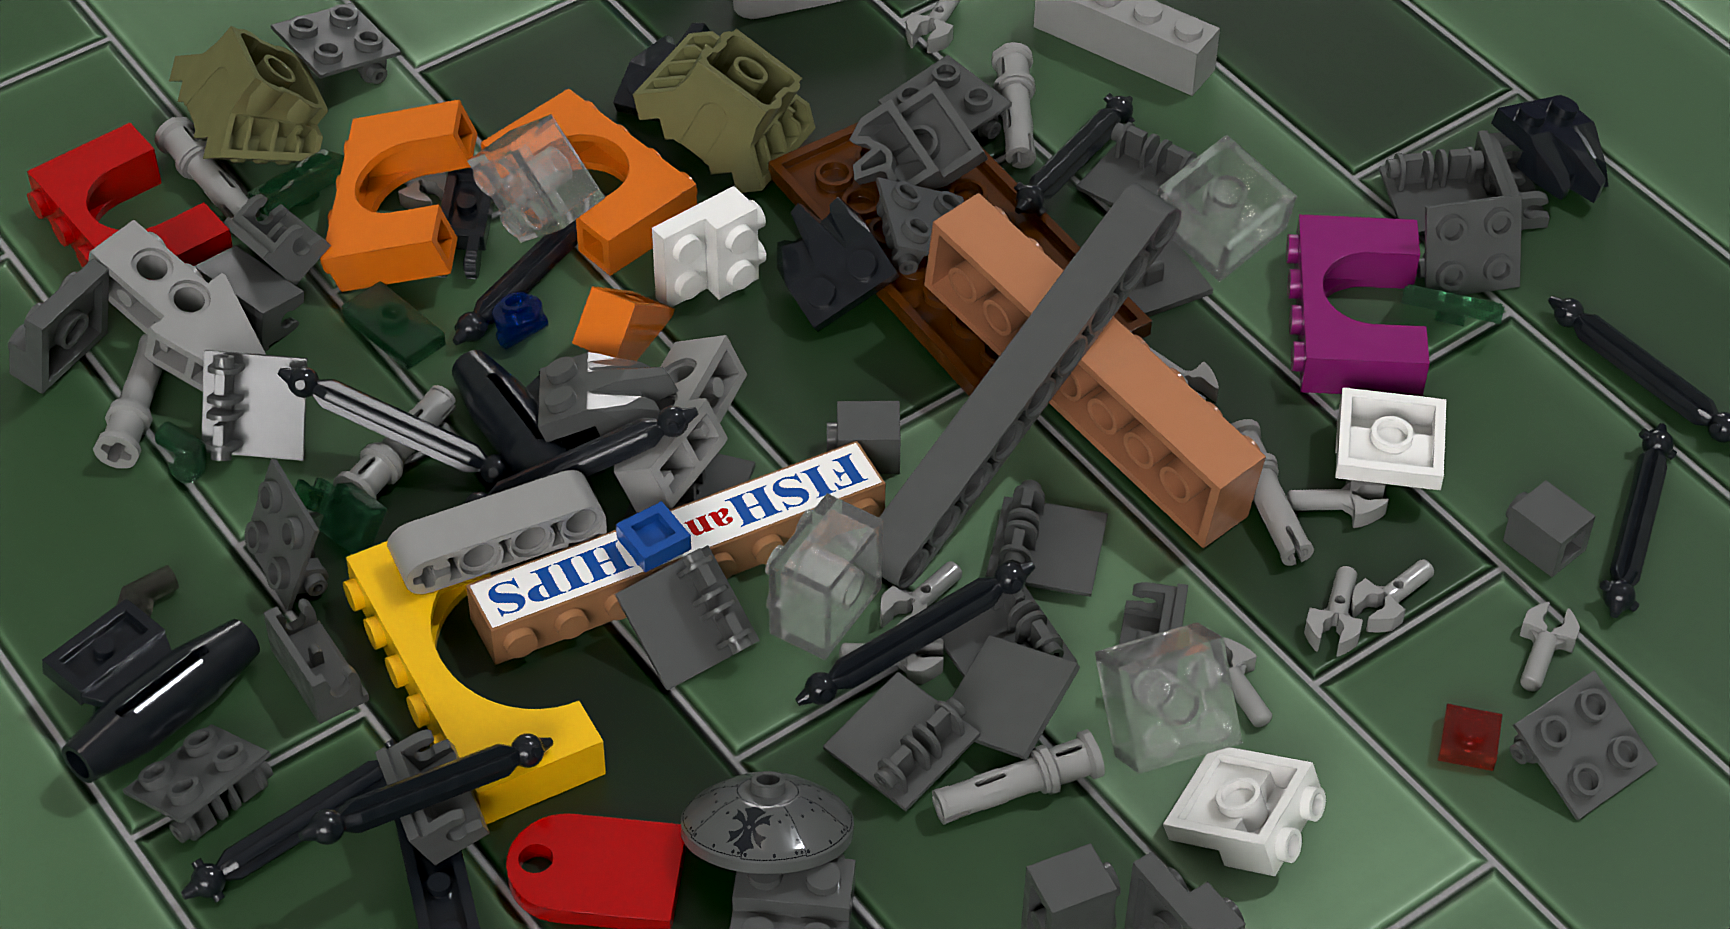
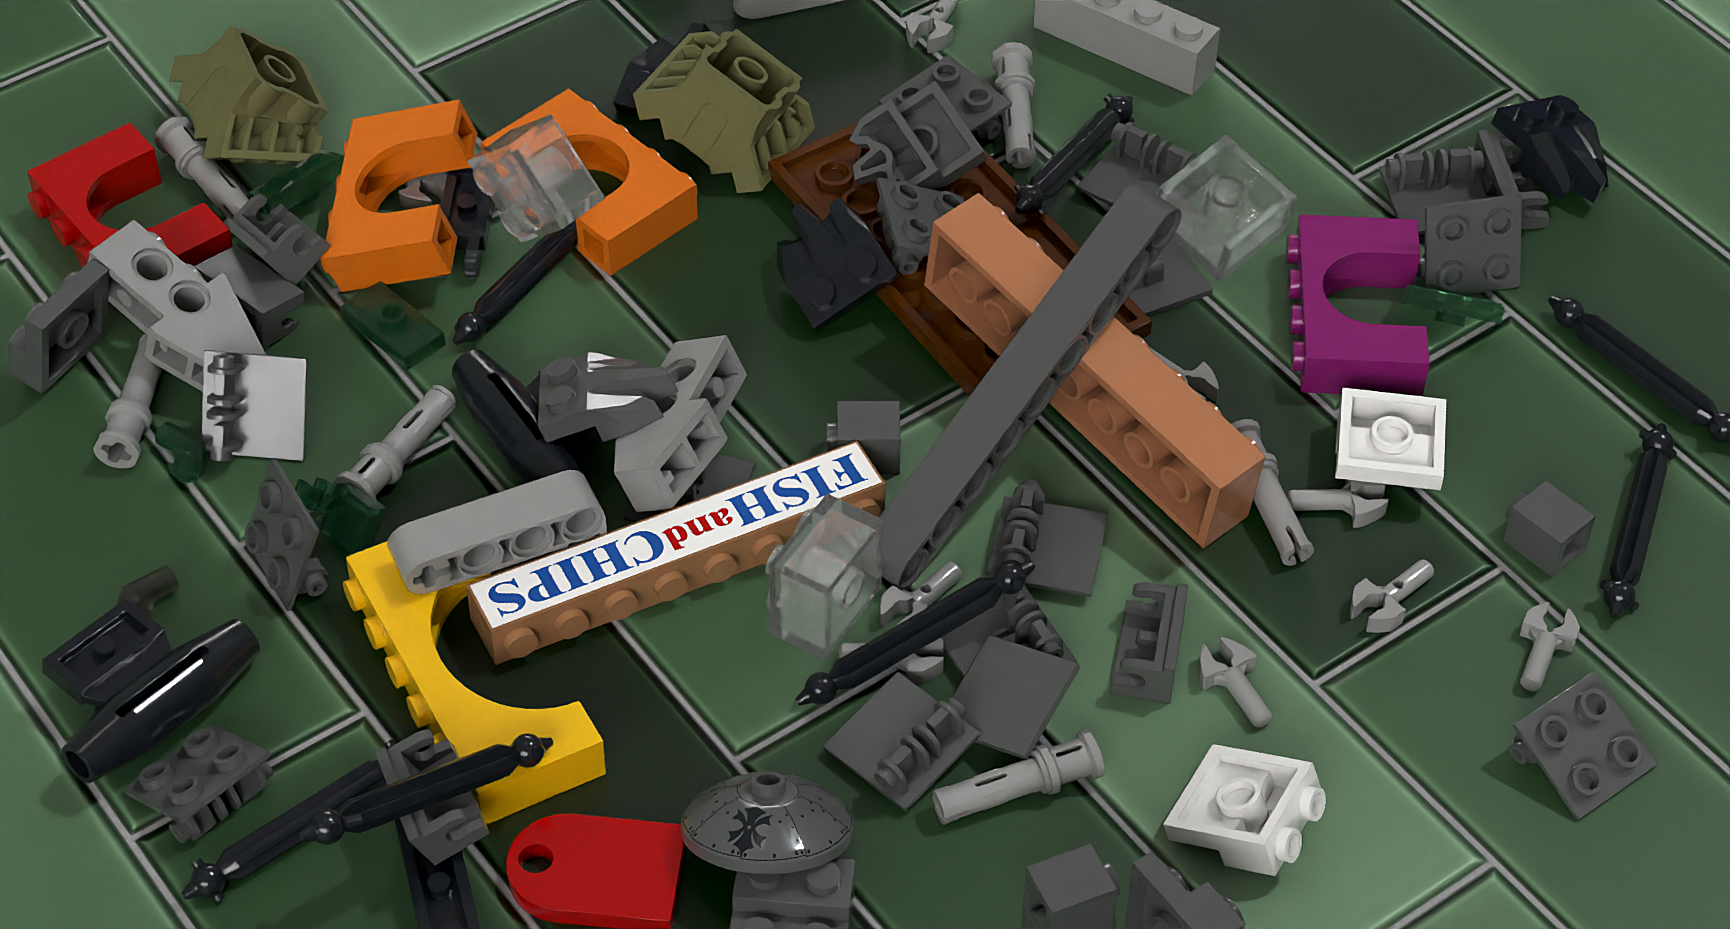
dark grey hinge [263,599,369,724] -> none
dark grey hinge [271,3,401,84] -> none
black wheel [278,366,515,485] -> none
black wheel [464,405,699,504] -> none
clear blue plate [492,292,549,350] -> none
orange slope [572,286,675,361] -> none
dark grey hinge [614,545,760,691] -> none
blue plate [616,501,692,573] -> none
white plate [652,186,766,307] -> none
clear brick [1095,622,1243,774] -> none
light grey bar [1304,566,1363,656] -> none
clear red plate [1438,704,1503,771] -> none

